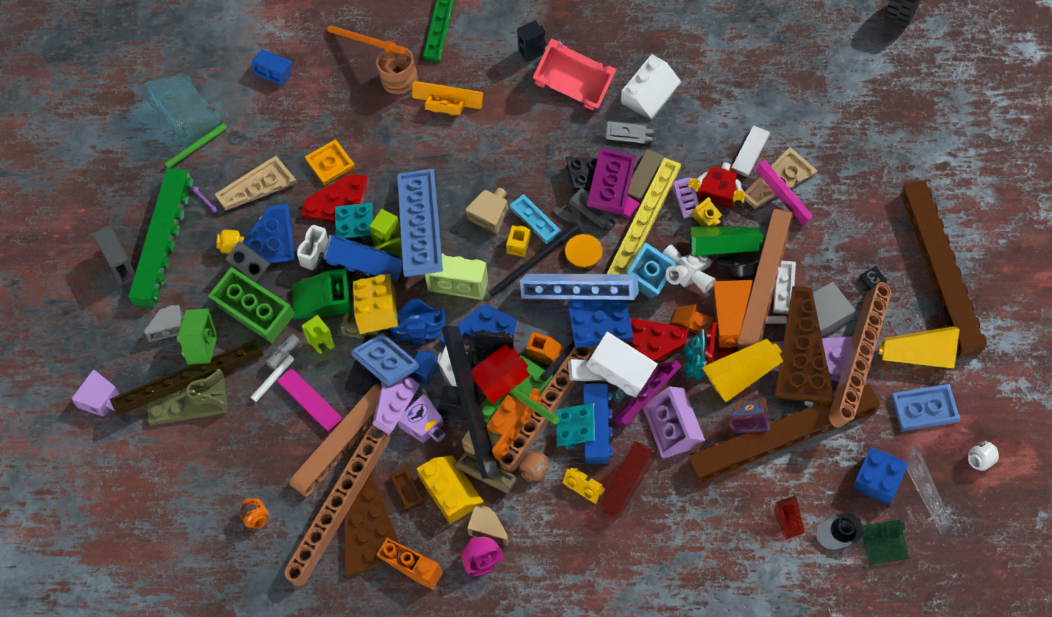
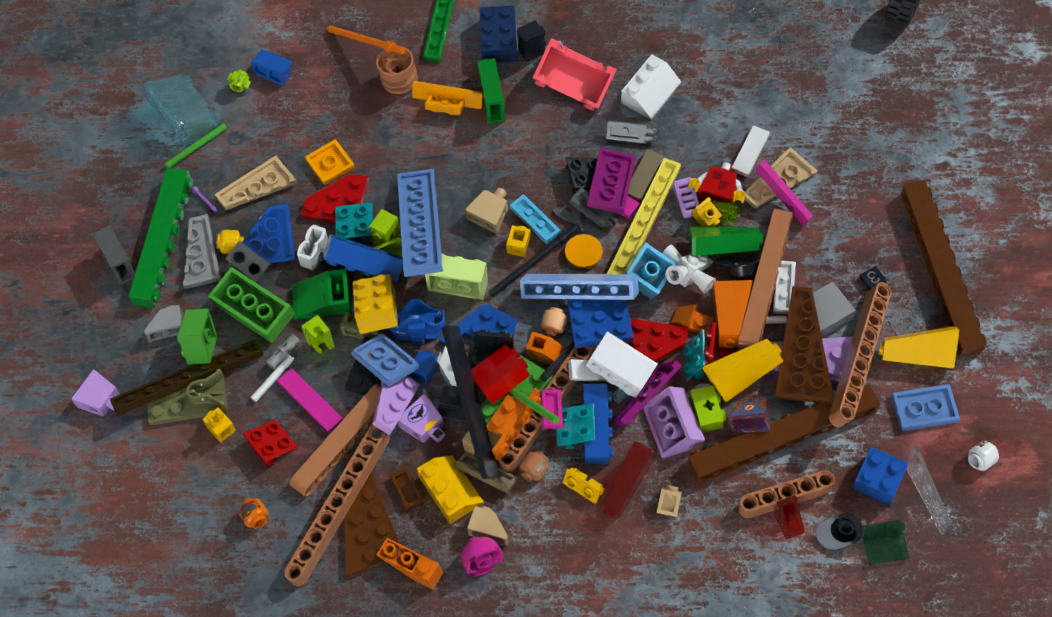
none -> light grey wing [183,214,221,290]
none -> yellow brick [203,407,236,443]
none -> lime gear [227,70,251,92]
none -> red hinge [243,419,298,467]
none -> green slope [477,58,505,124]
none -> dark blue brick [479,5,518,62]
none -> light nougat head [540,307,568,337]
none -> dark pink tile [541,389,563,429]
none -> tan bracket [657,485,682,517]
none -> lime brick [689,385,726,433]
none -> clear neon green cone [712,200,740,221]
none -> nougat beam [738,470,835,518]

